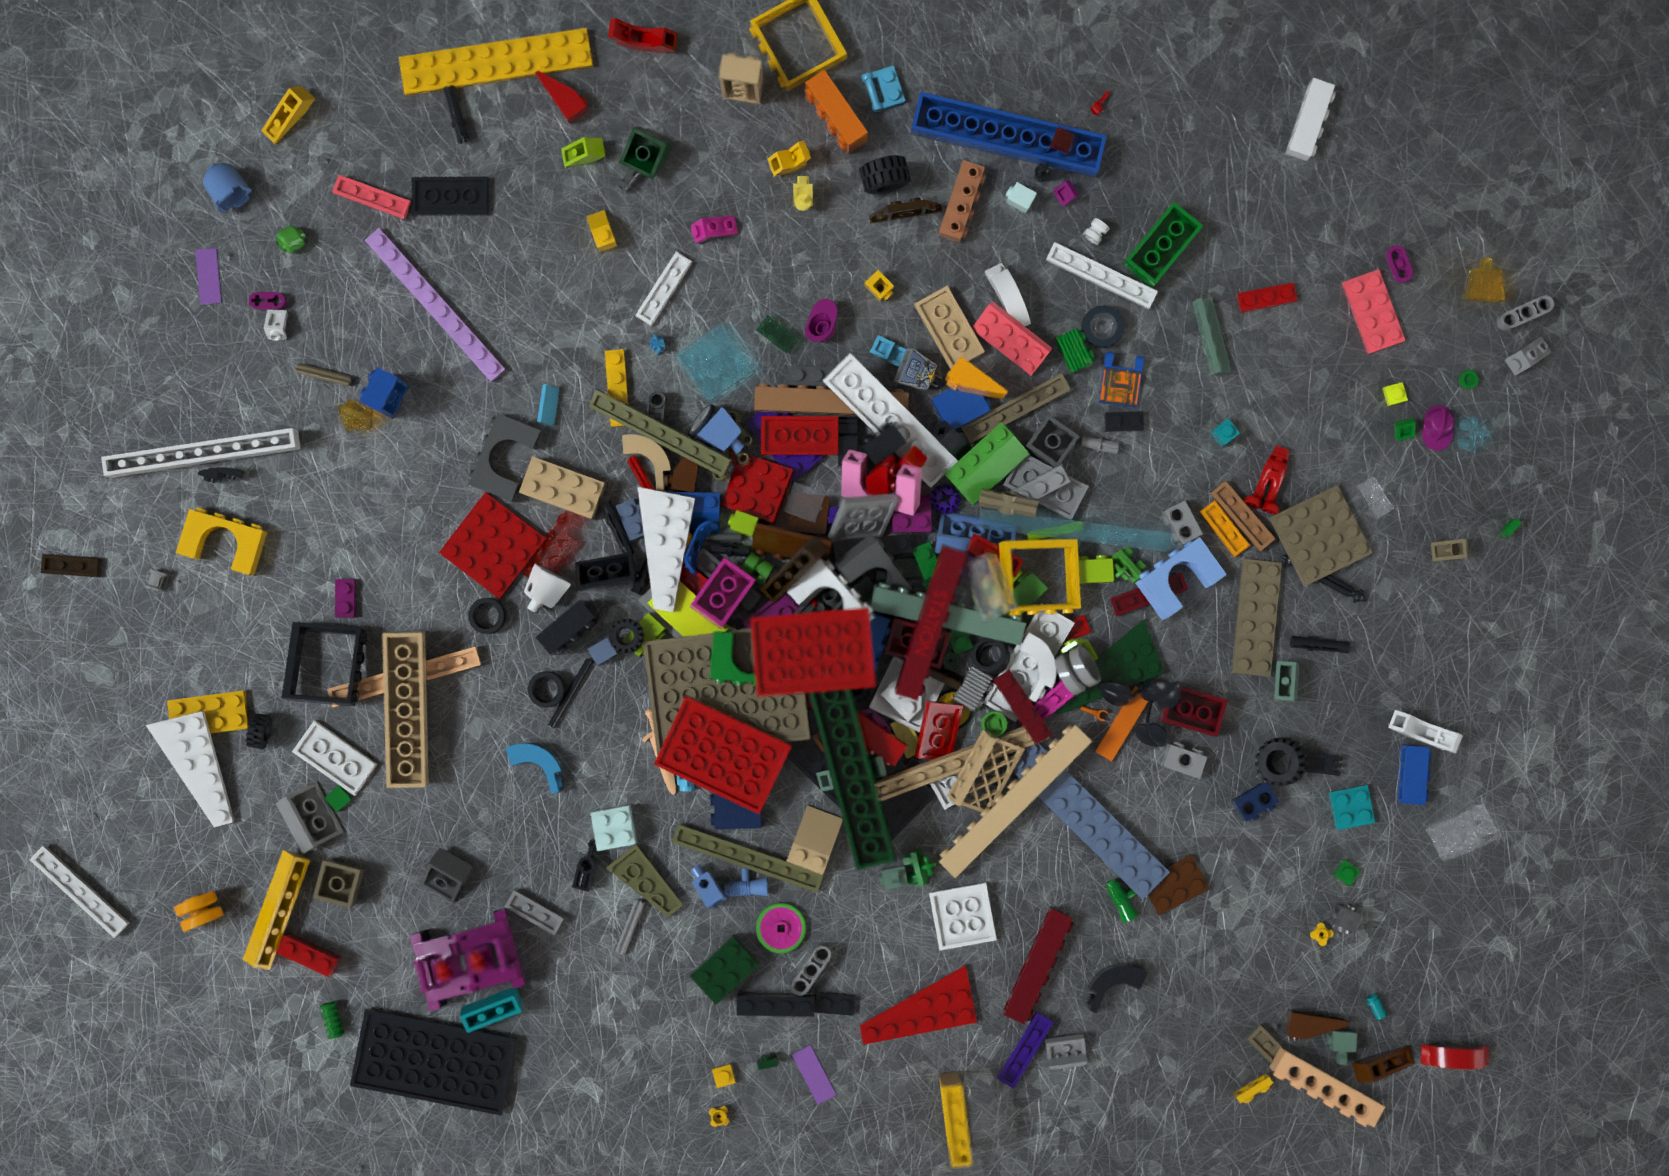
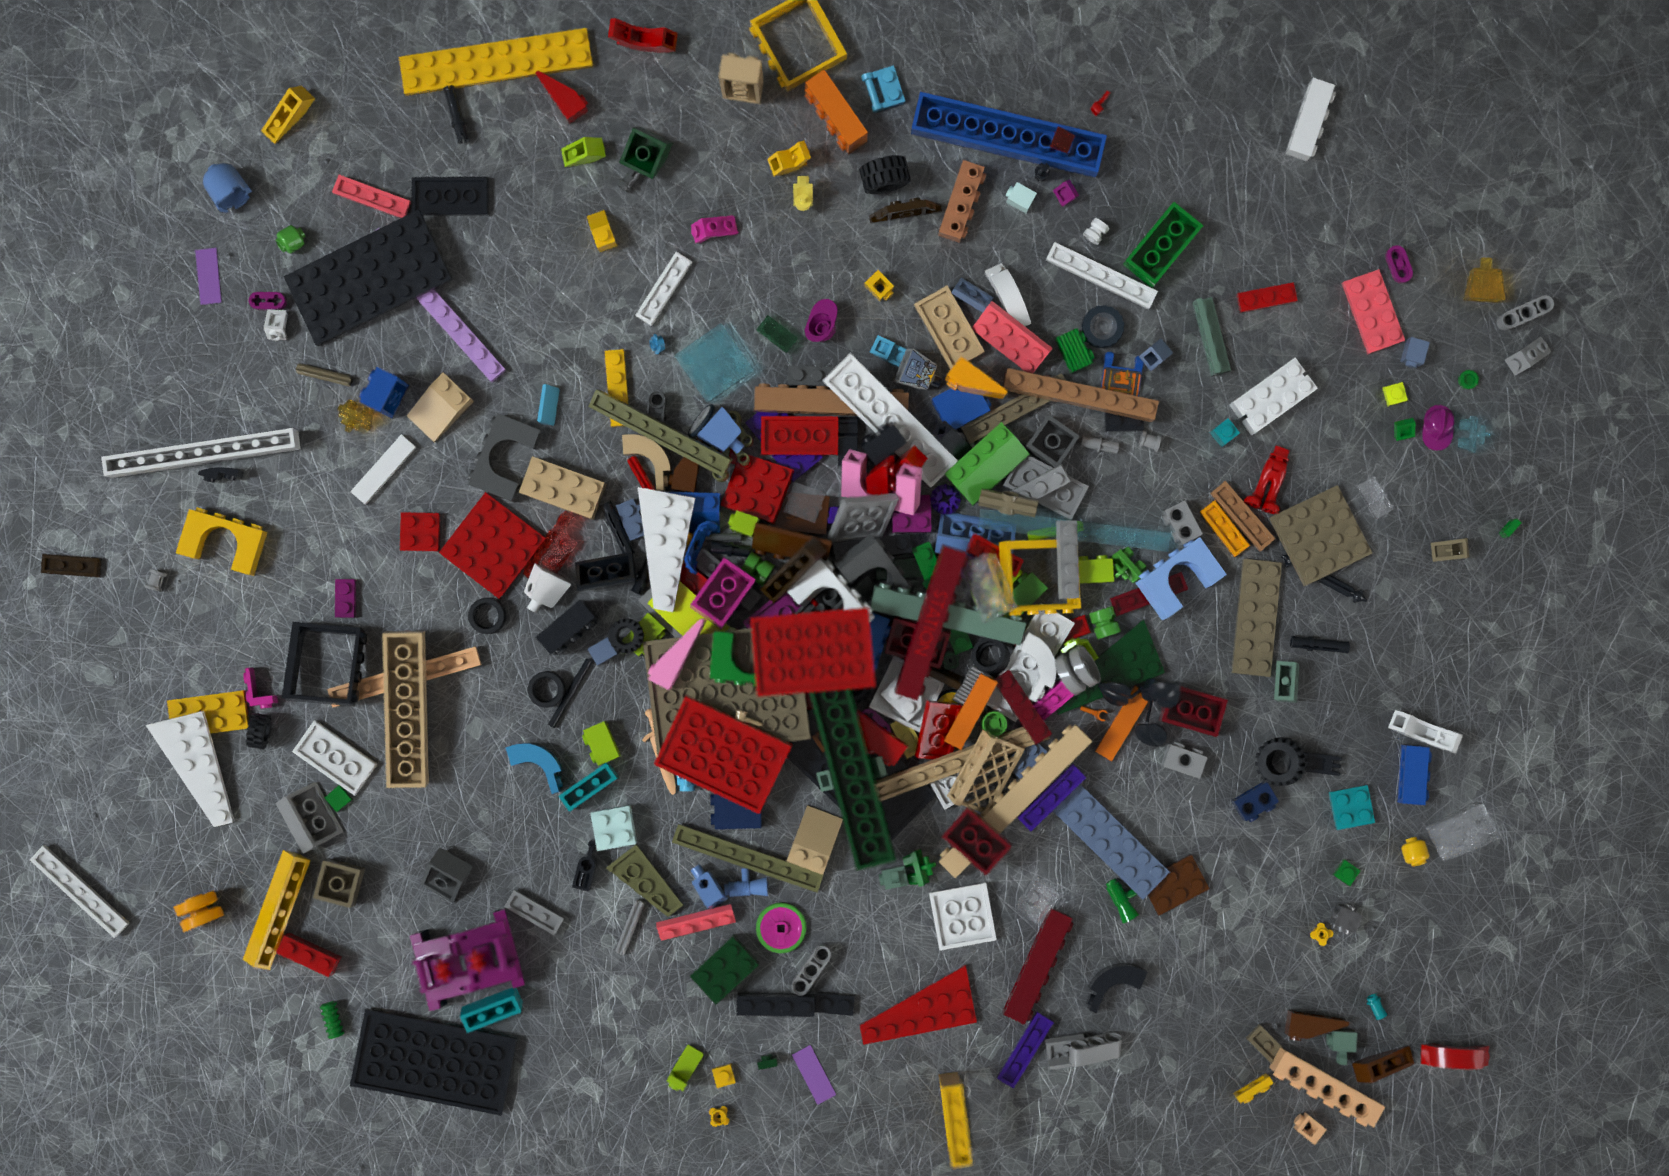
none -> dark pink bracket [243,667,278,709]
none -> black plate [283,210,453,346]
none -> white tile [350,434,417,505]
none -> red plate [400,512,440,552]
none -> tan slope [407,372,474,442]
none -> teal brick [559,762,619,812]
none -> lime brick [582,721,621,766]
none -> bright pink slope [648,618,707,690]
none -> coral plate [656,904,736,941]
none -> lime bracket [667,1044,704,1091]
none -> tan hand [736,710,762,727]
none -> dark red brick [942,805,1013,876]
none -> orange tile [944,673,998,750]
none -> sand blue plate [951,278,994,313]
none -> medium nougat brick [1003,368,1159,422]
none -> clear slope [1016,877,1061,926]
none -> dark purple plate [1017,764,1086,832]
none -> light grey plate [1056,520,1080,599]
none -> light grey beam [1069,1032,1122,1067]
none -> bright green wheel [1089,606,1121,639]
none -> light grey bush [1138,430,1162,452]
none -> sand blue brick [1139,339,1173,371]
none -> white piece [1229,358,1318,435]
none -> light nougat brick [1294,1112,1326,1145]
none -> sand blue brick [1400,337,1430,368]
none -> yellow head [1401,837,1429,867]

